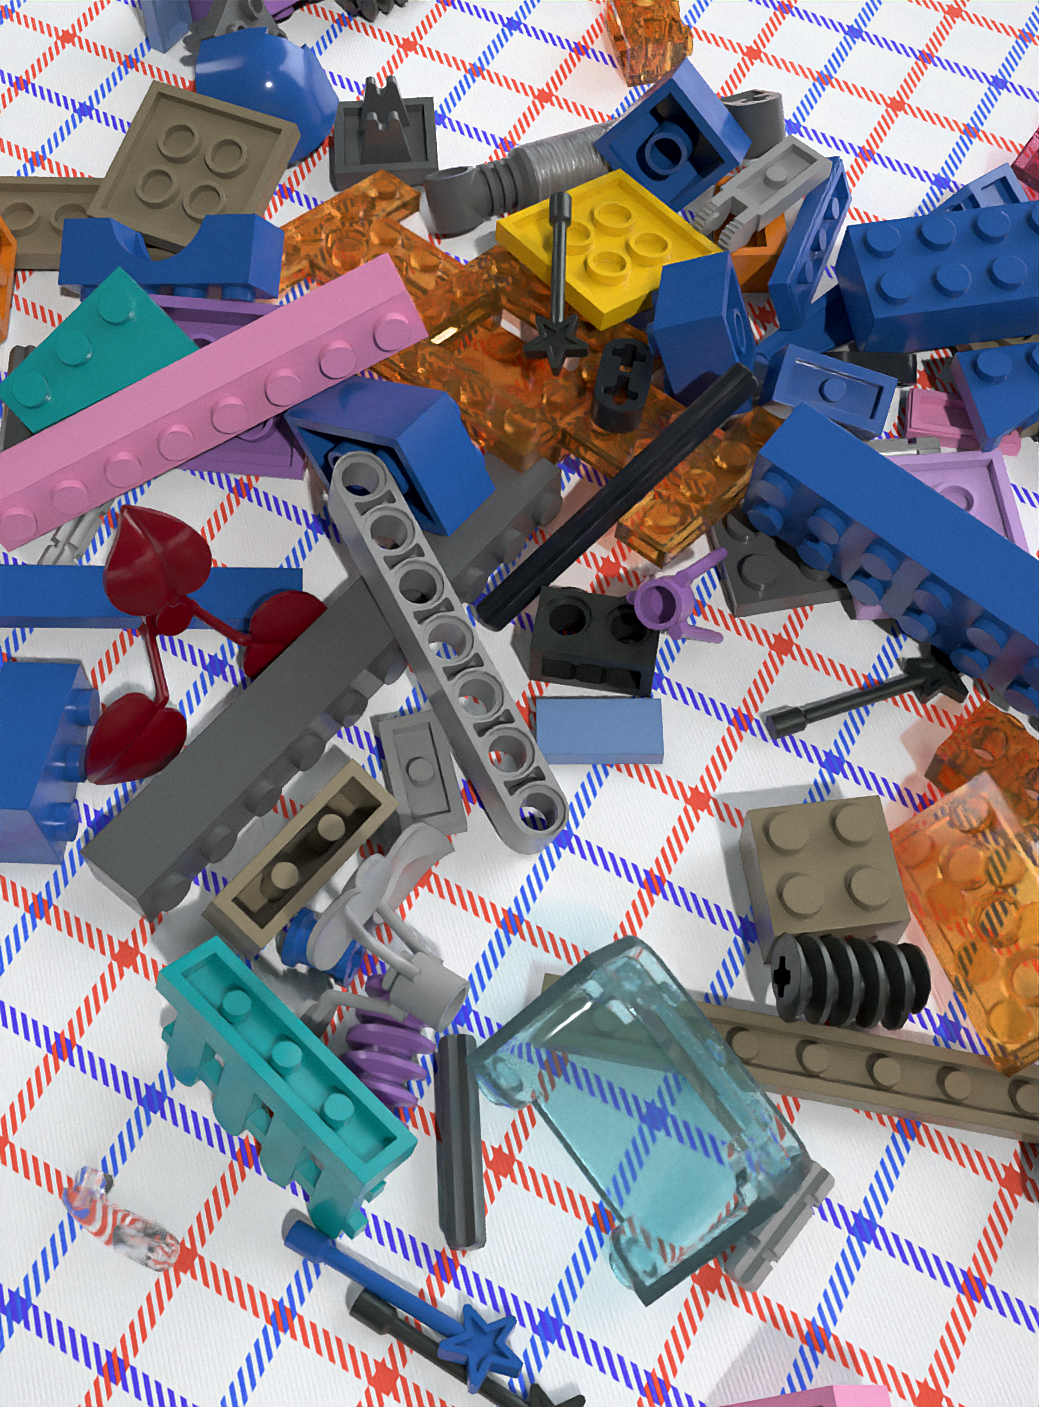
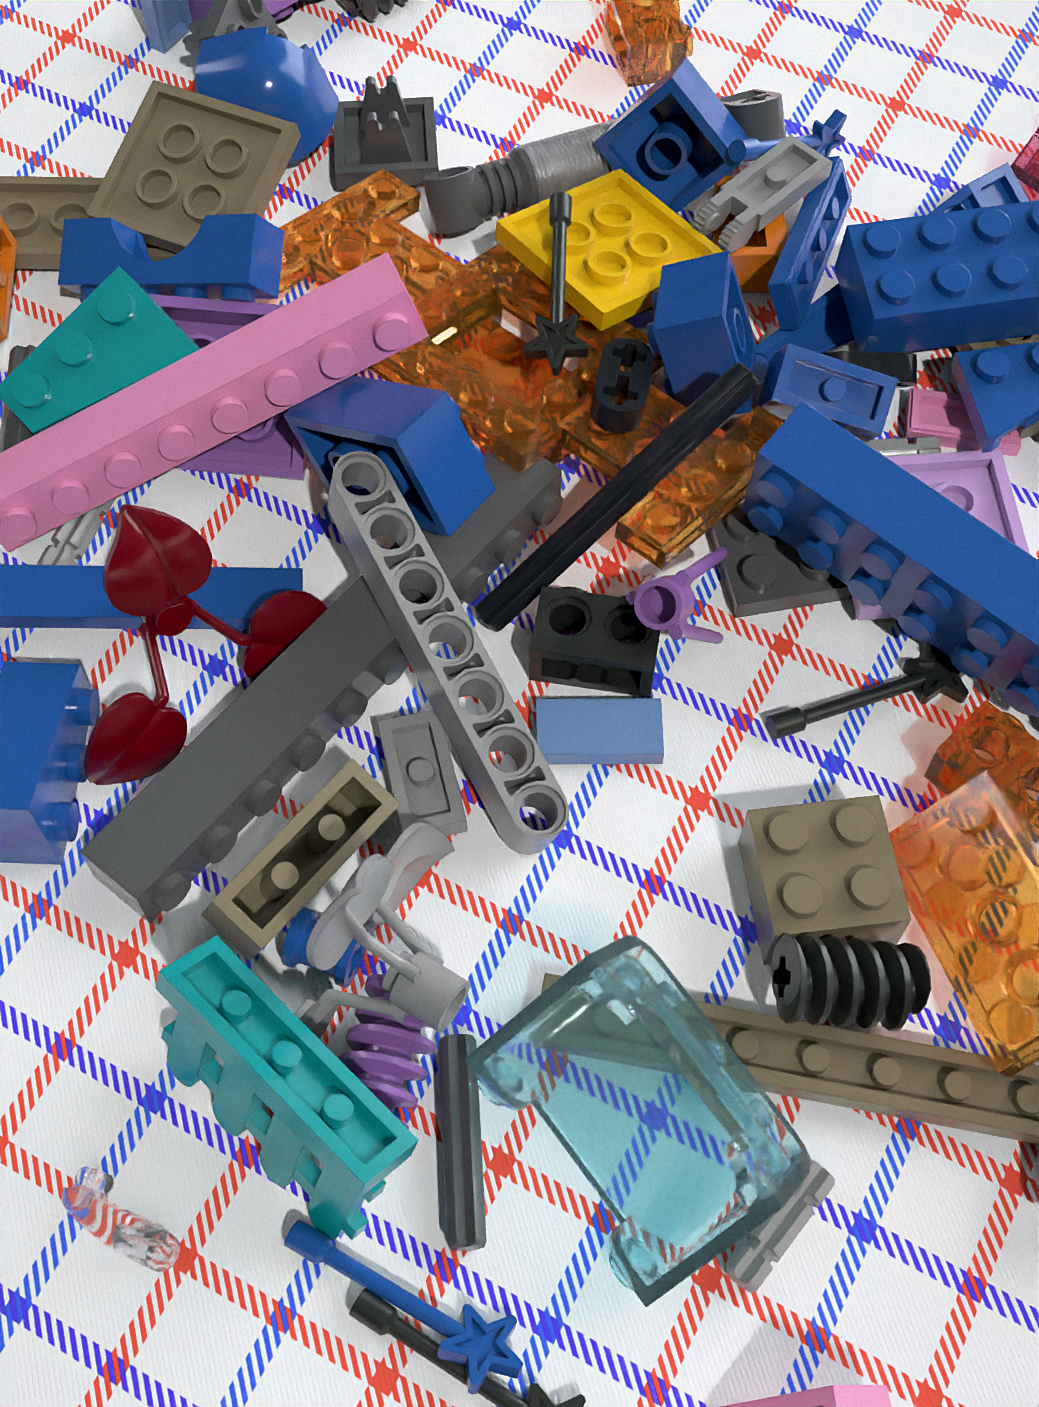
none -> blue piece [728,109,847,163]

